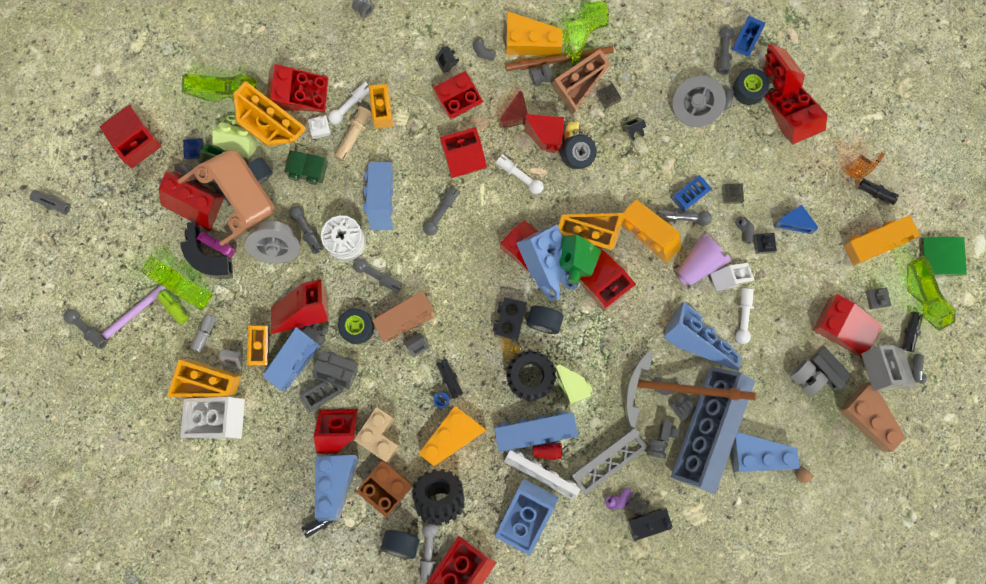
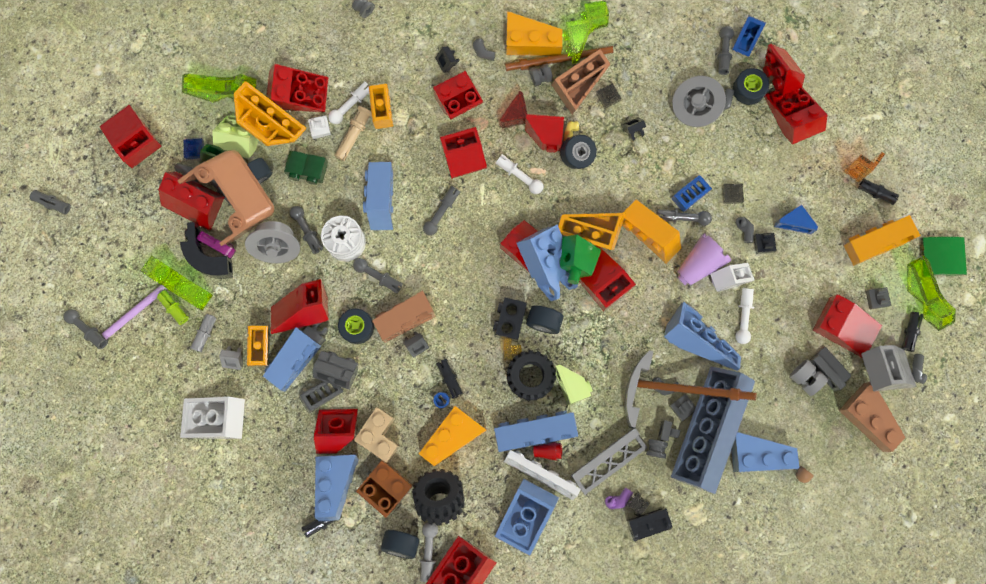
light orange wedge [167,358,241,397] -> none

